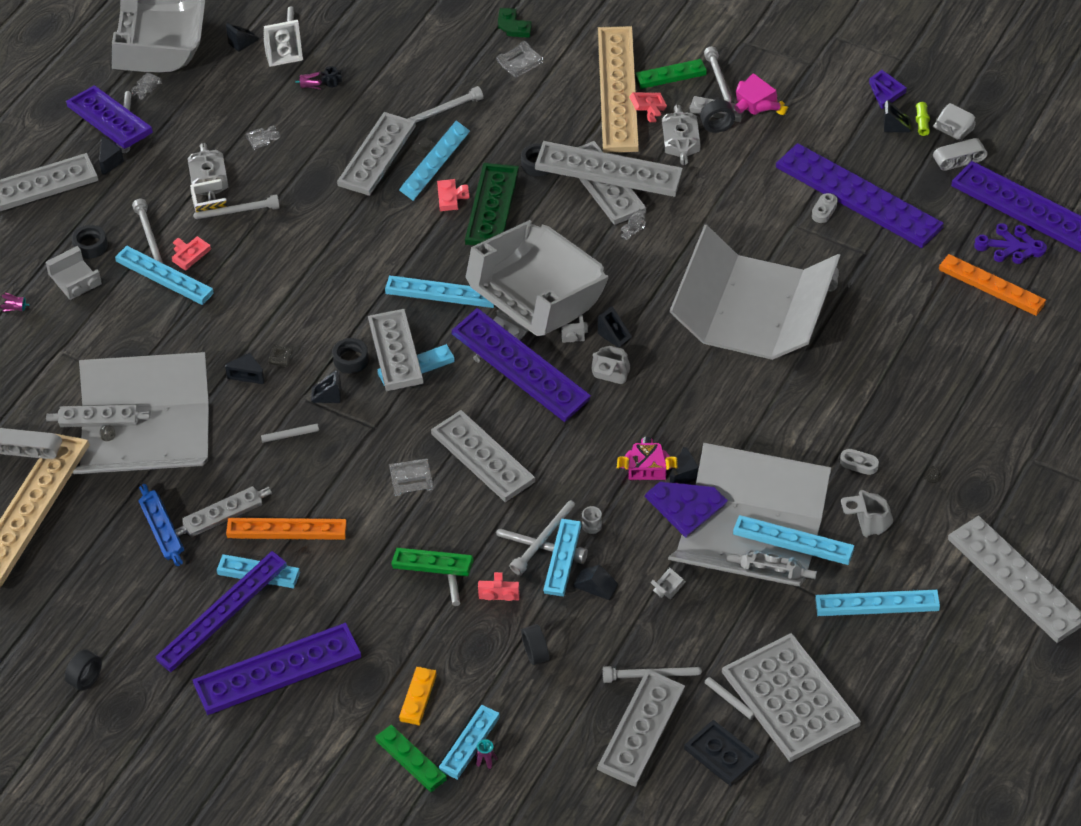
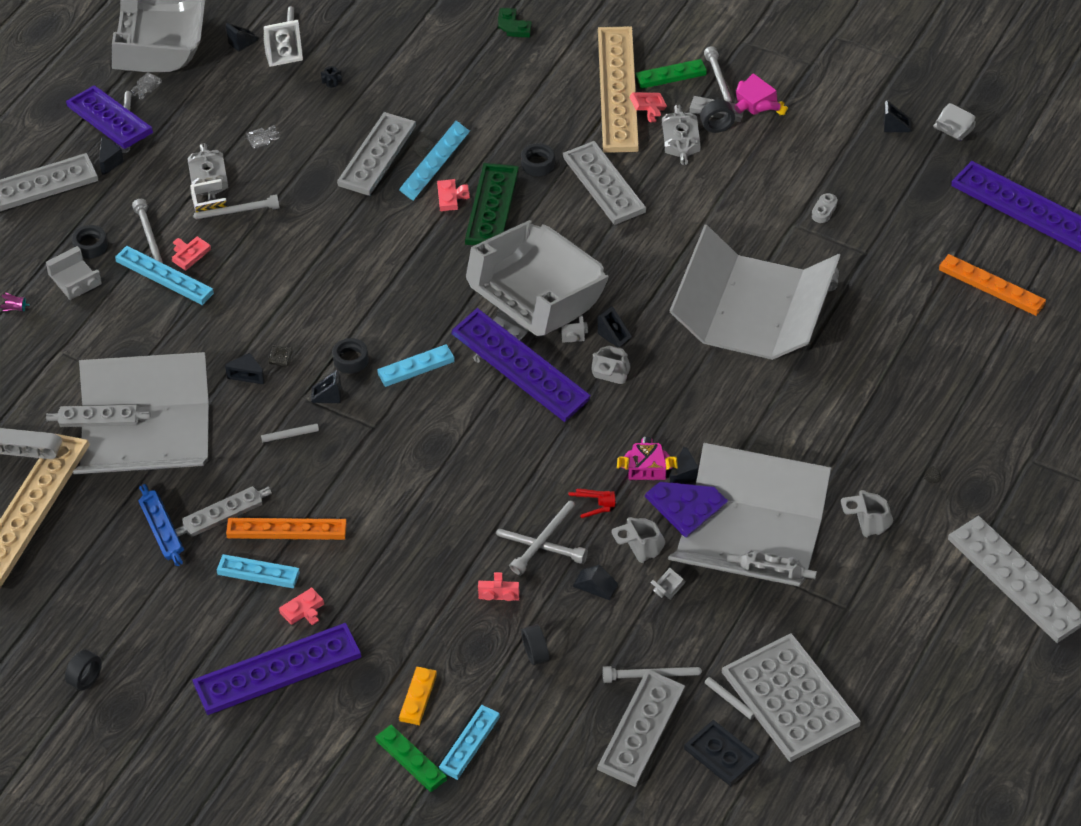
clear smoke hinge [100,425,116,441] -> none
dark purple plate [156,551,287,673] -> none
flat silver piece [295,72,322,89] -> none
light grey plate [368,309,424,391] -> none
medium azure plate [385,275,495,308] -> none
clear plate [389,458,433,496] -> none
green plate [391,548,474,576] -> none
light grey piece [408,86,483,123] -> none
light grey plate [431,410,535,502] -> none
light grey bar [448,574,460,606] -> none
piece [476,739,497,769] -> none
clear plate [496,41,543,78] -> none
light grey plate [535,141,683,197] -> none
medium azure plate [543,519,582,597] -> none
light grey wheel [582,506,602,534] -> none
clear plate [621,209,646,240] -> none
medium azure plate [733,515,854,565] -> none
dark purple plate [776,143,944,248] -> none
medium azure plate [815,590,940,616] -> none
light grey plate [840,449,879,475] -> none
dark purple wing [869,70,907,109] -> none
lime pin [916,102,930,136] -> none
light grey beam [933,138,988,171] -> none
dark purple plant [974,223,1047,264] -> none
none -> coral plate [279,588,324,625]
none -> red plant [568,489,615,518]
none -> light grey piece [612,517,665,563]

